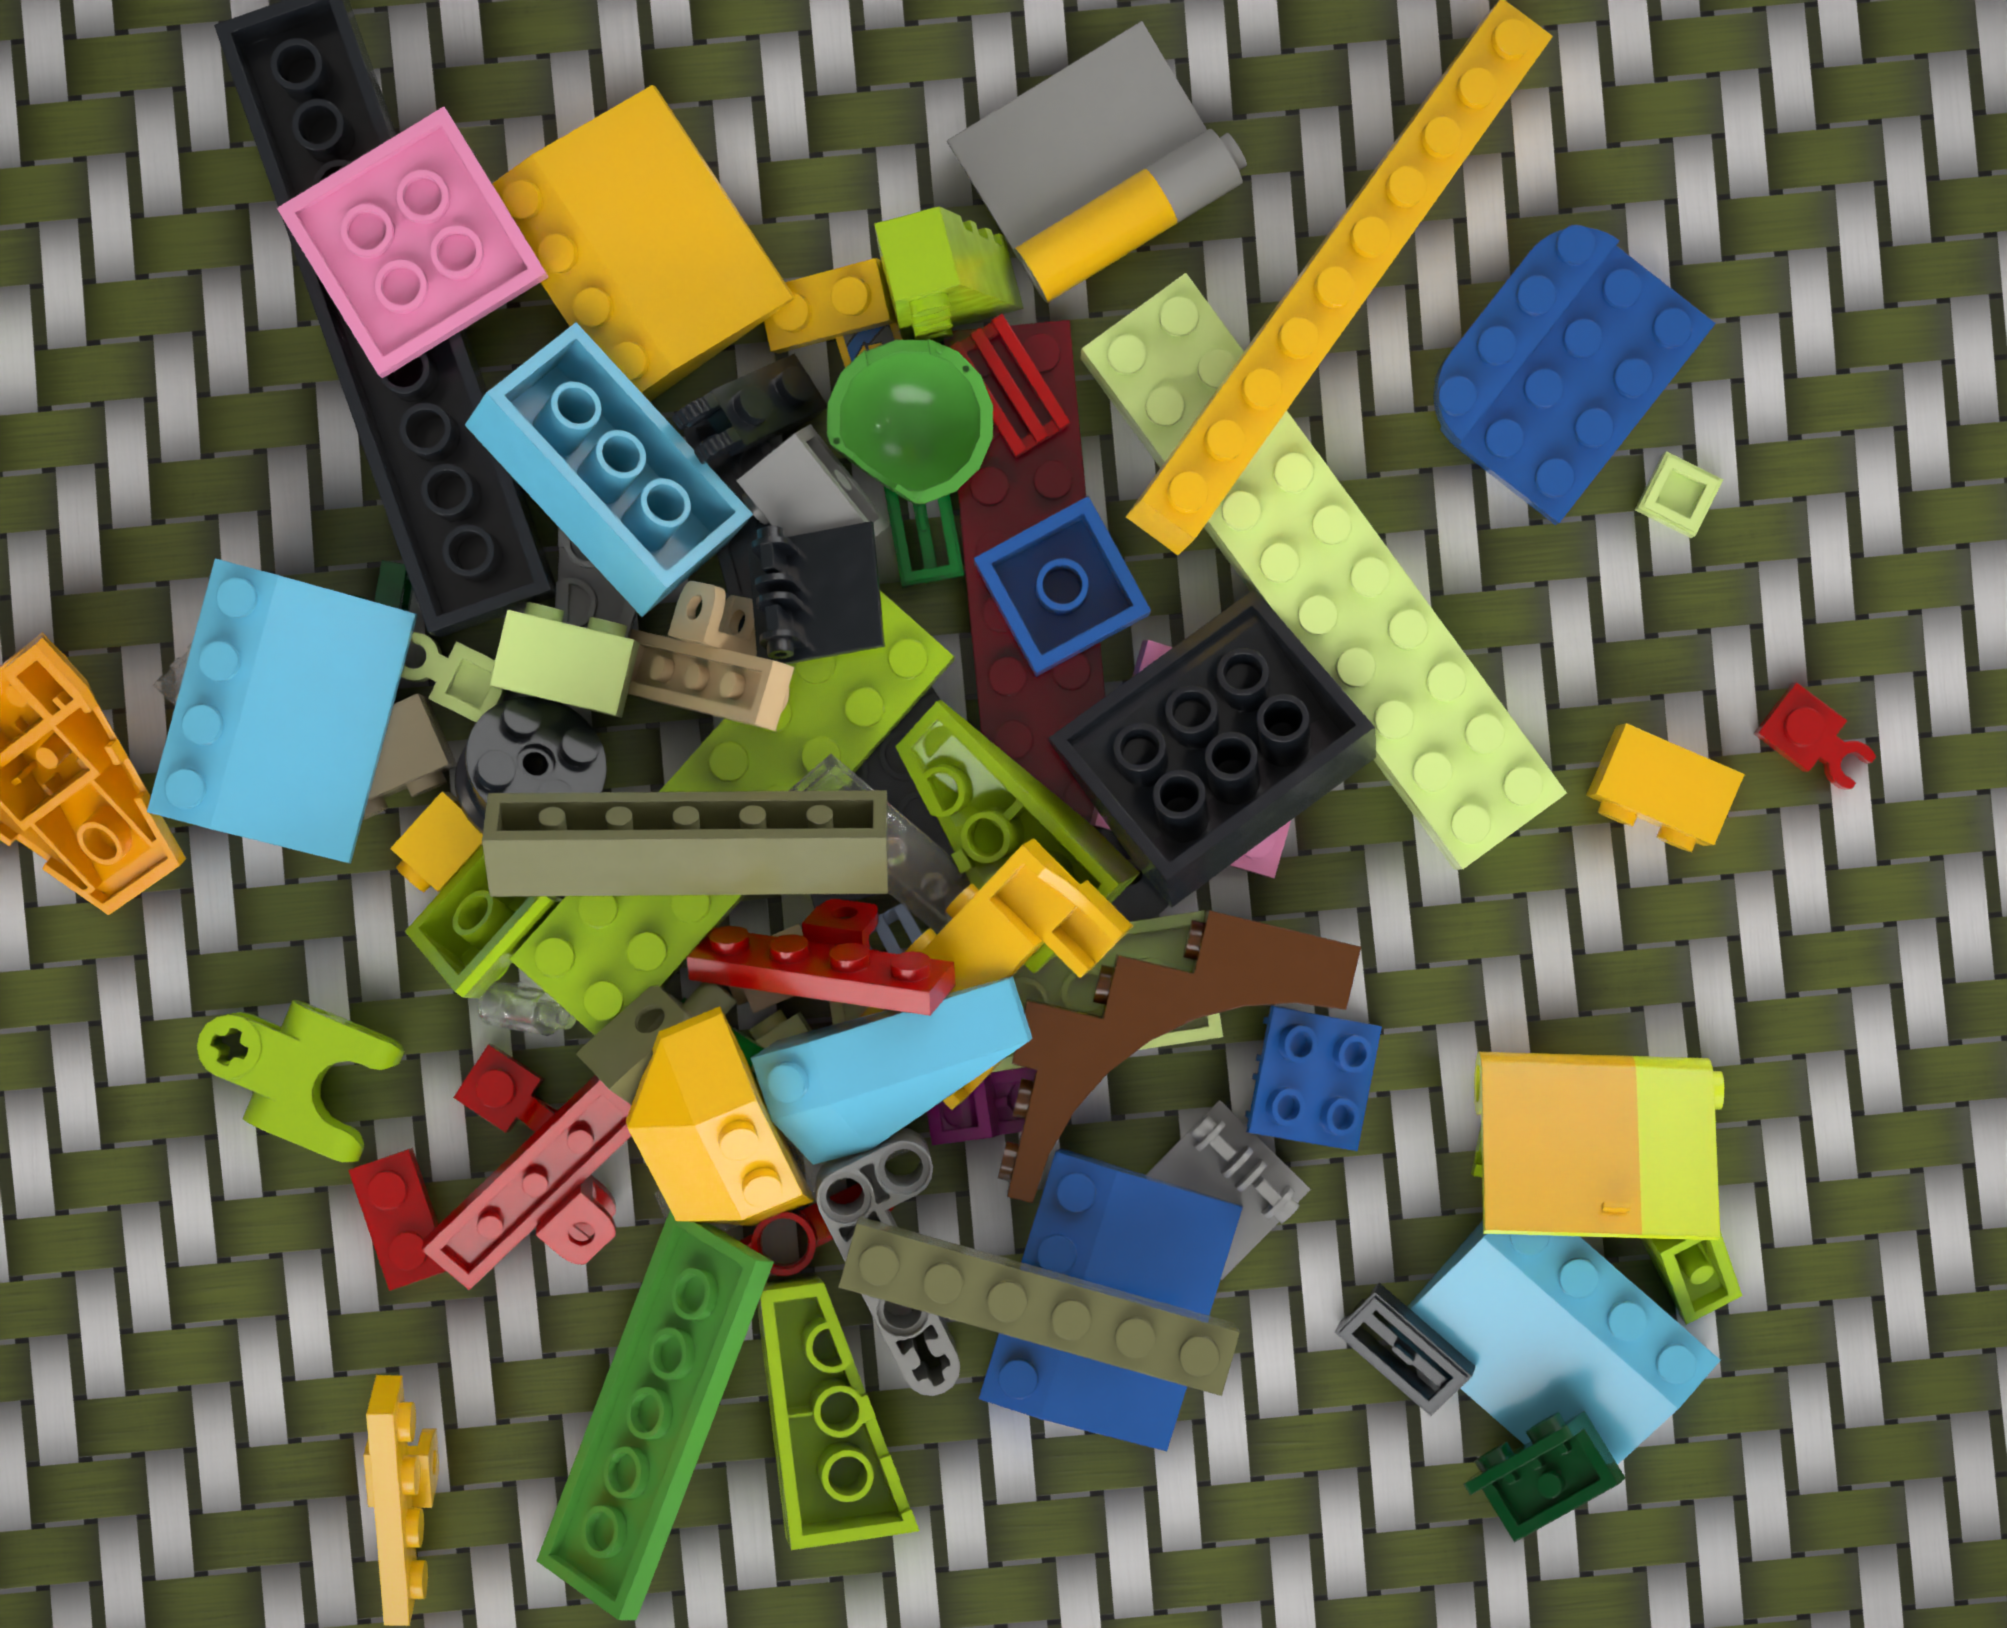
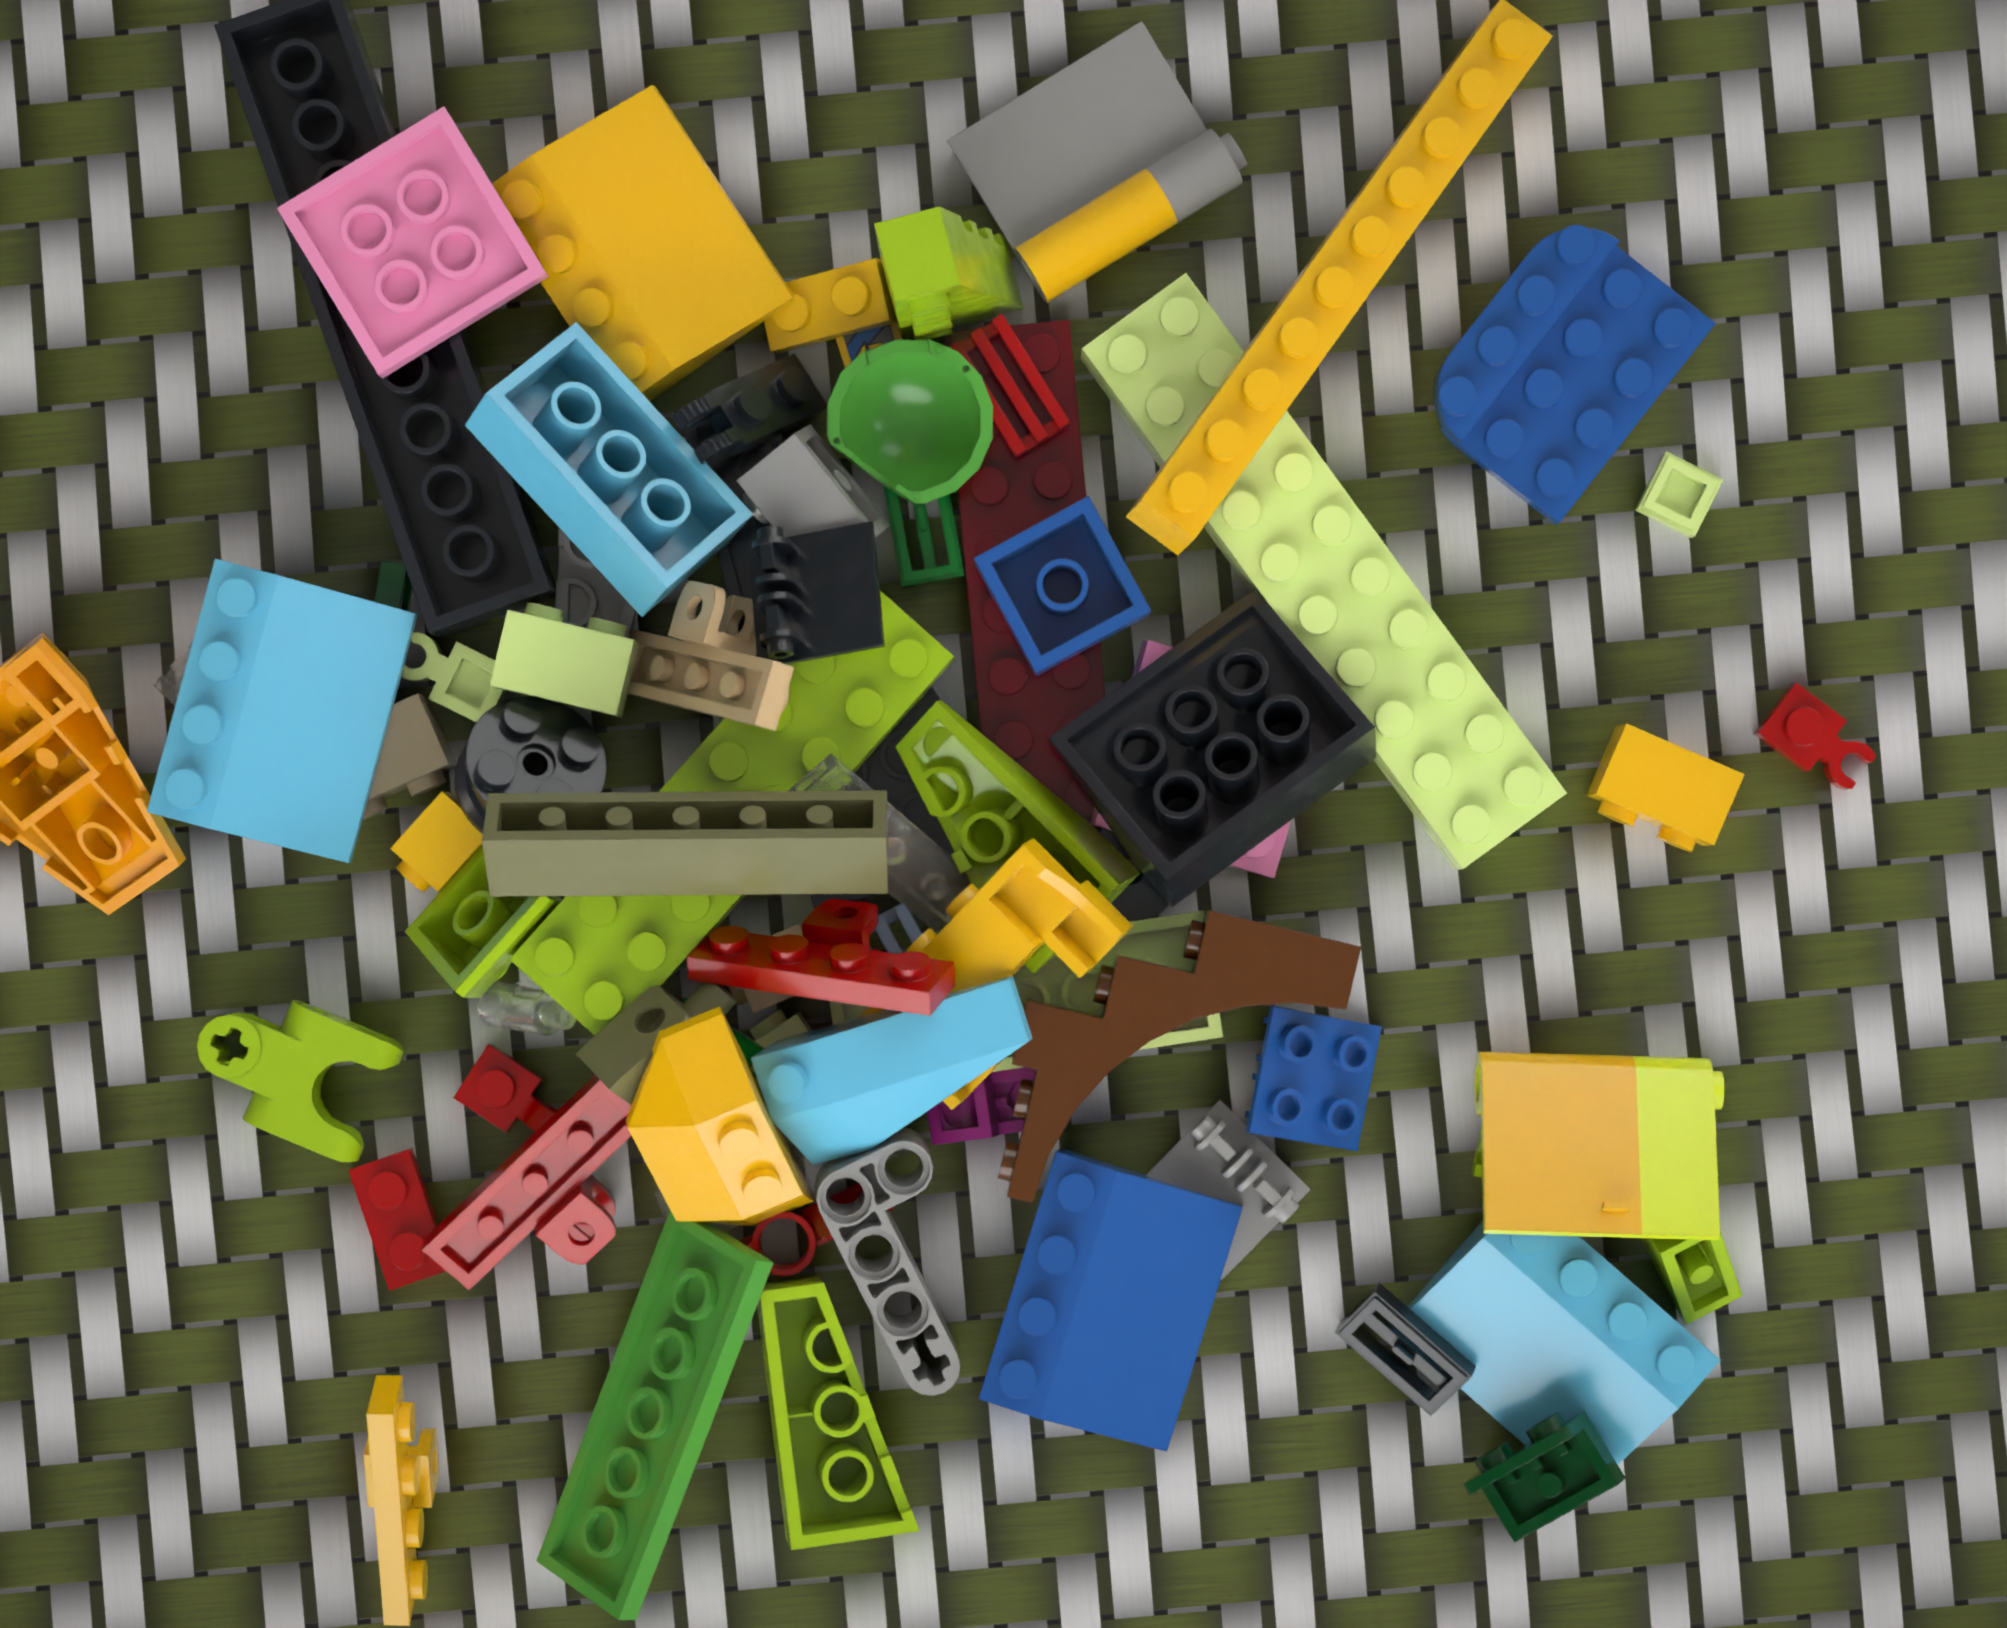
olive brick [839,1216,1240,1396] -> none

